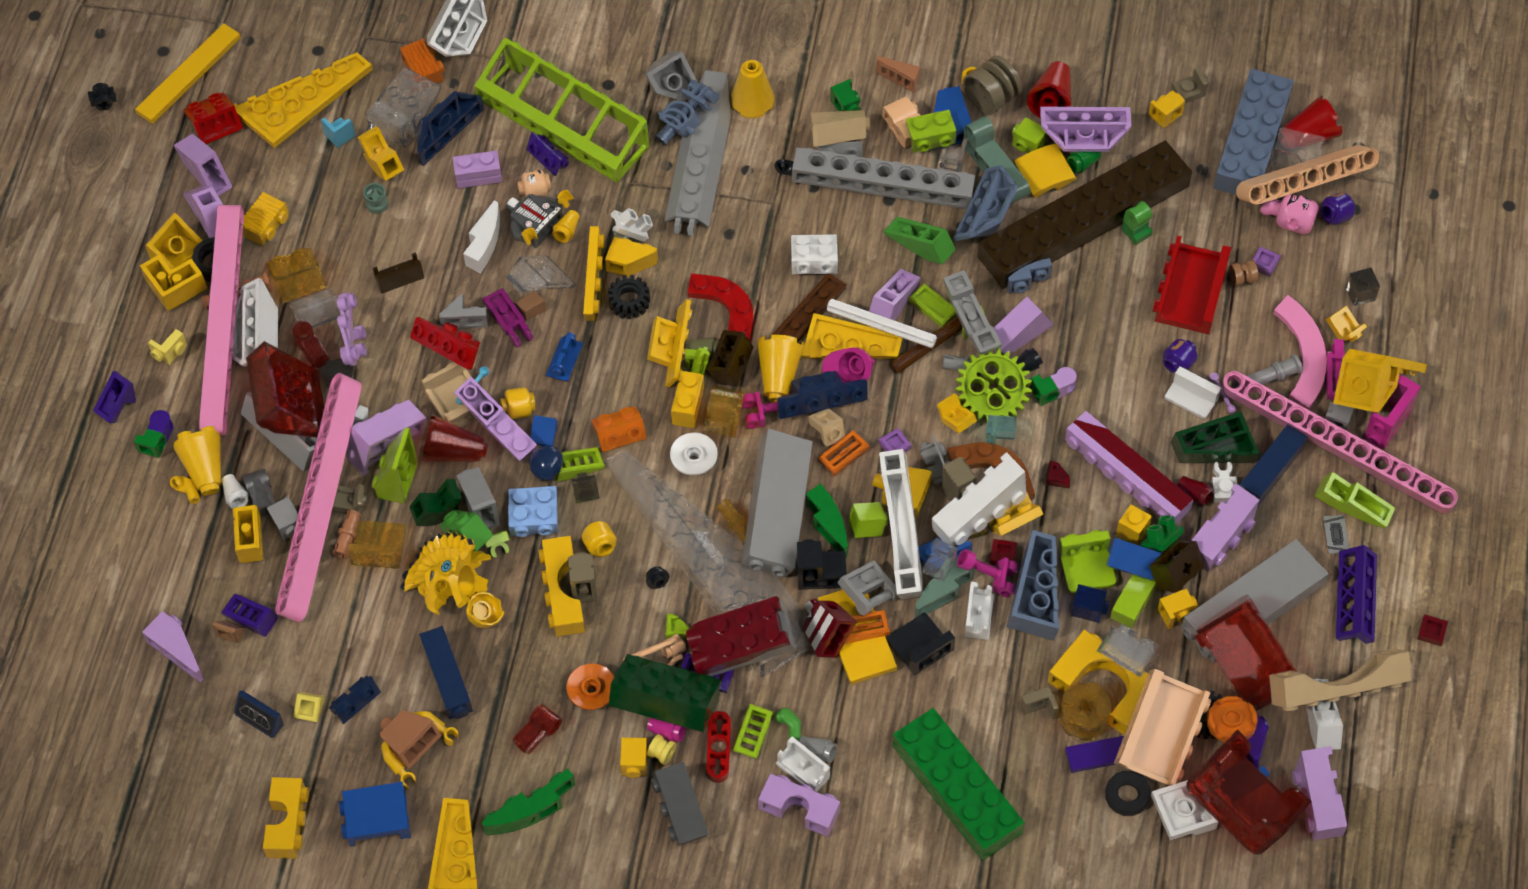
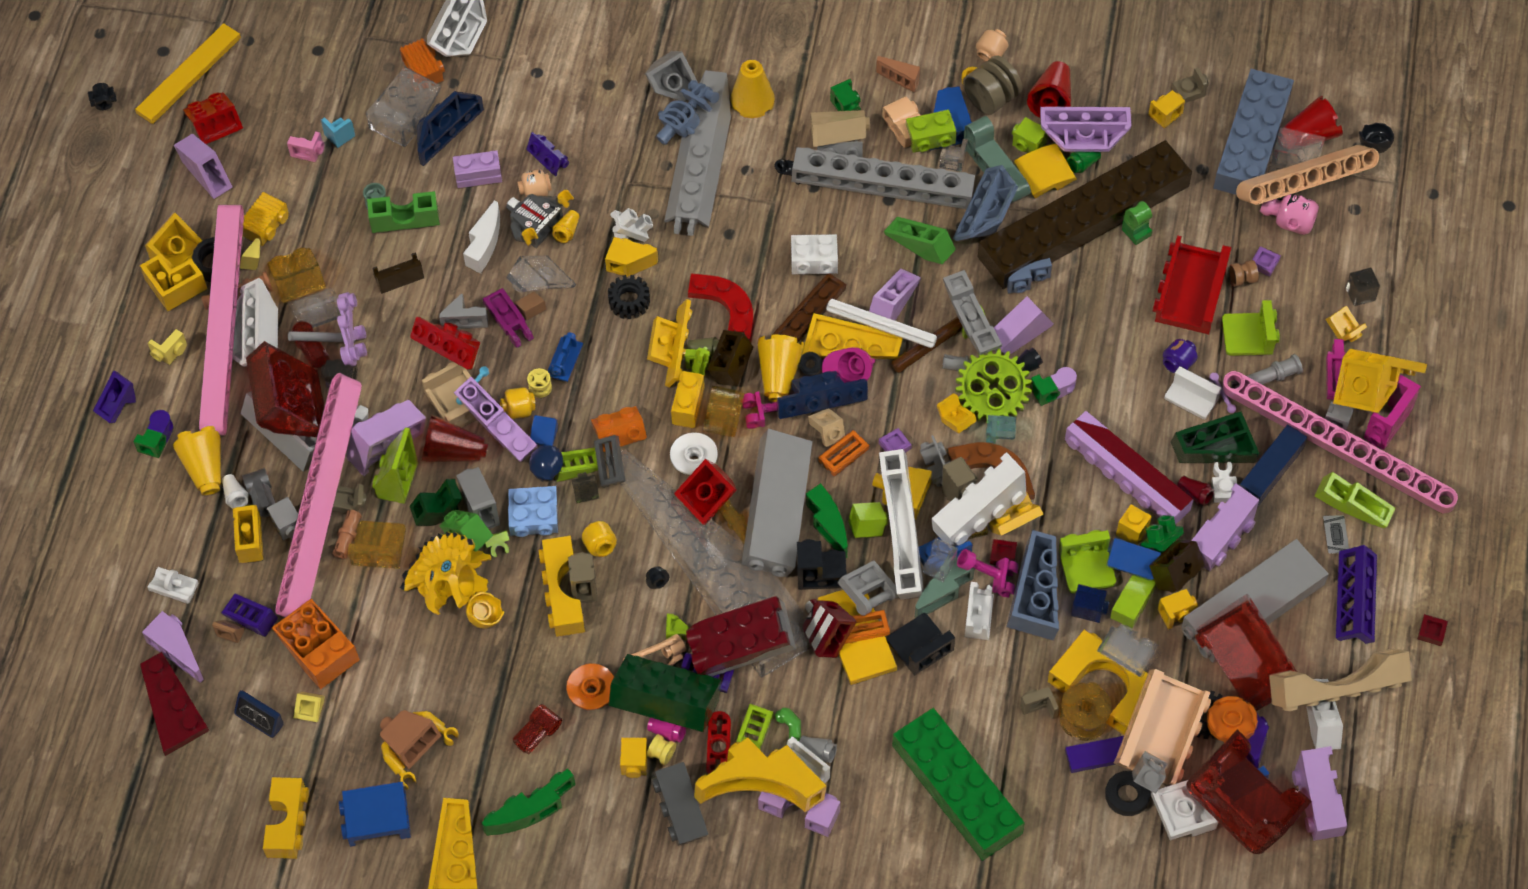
yellow arm [170,476,201,504] -> none
lavender slope [183,185,223,238] -> none
yellow wing [234,52,373,148] -> none
dark blue hinge [329,675,381,724] -> none
yellow brick [357,126,404,181] -> none
dark blue brick [419,626,473,720] -> none
lime window [474,37,649,183] -> none
yellow wing [583,226,605,321] -> none
lime tile [909,283,957,327] -> none
dark red tile [1046,460,1070,488] -> none
bright pink tile [1273,295,1327,410] -> none
dark purple head [1321,193,1355,225] -> none
none -> dark red wing [140,652,209,756]
none -> white hips [148,567,199,604]
none -> light yellow slope [240,238,260,270]
none -> orange slope [272,599,360,690]
none -> bright pink bracket [287,132,324,162]
none -> light grey bar [288,331,356,342]
none -> bright green arch [367,191,440,233]
none -> light yellow wheel [527,368,552,398]
none -> dark grey tile [594,435,626,488]
none -> red slope [674,458,737,525]
none -> yellow arch [694,738,826,812]
none -> black plate [799,352,822,375]
none -> light nougat head [976,29,1009,62]
none -> light grey brick [1132,751,1167,794]
none -> lime bracket [1222,300,1280,356]
none -> black hair [1359,123,1394,154]

